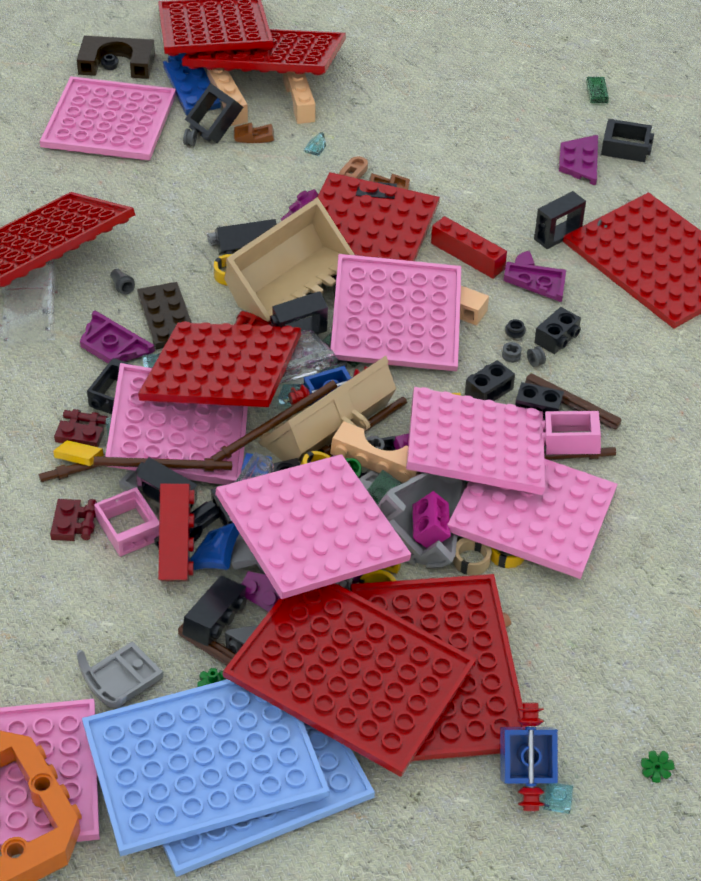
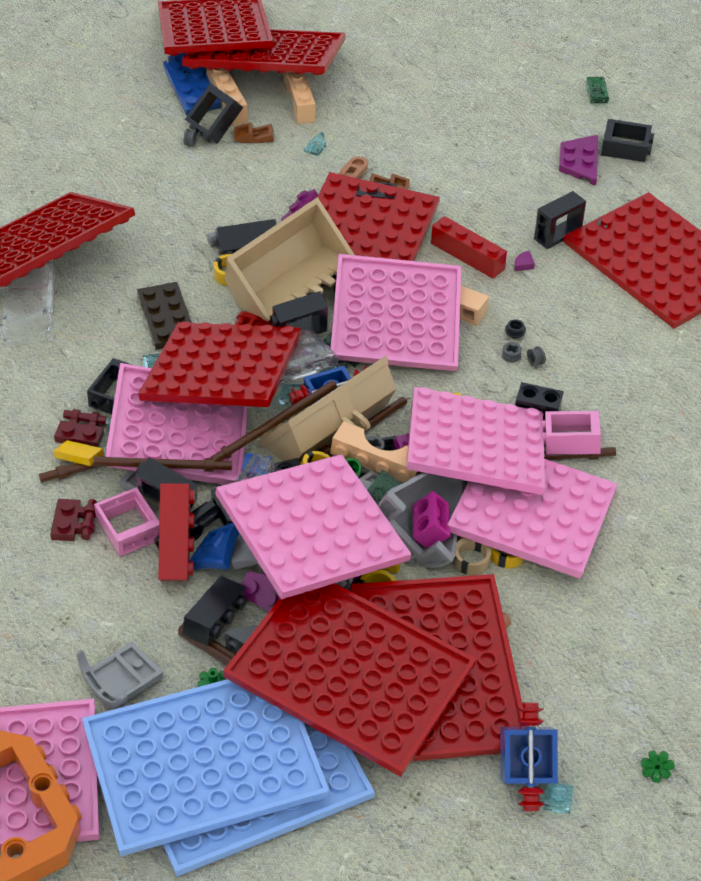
bright pink plate [40,76,176,160] -> none
dark brown arch [77,35,155,79] -> none
magenta wing [80,310,155,364] -> none
black plate [101,54,119,70] -> none
dark grey cone [110,269,135,294] -> none
black brick [465,360,515,401] -> none
magenta wing [503,262,566,302] -> none
reddish brown axle [525,373,622,430] -> none
black brick [534,307,581,354] -> none

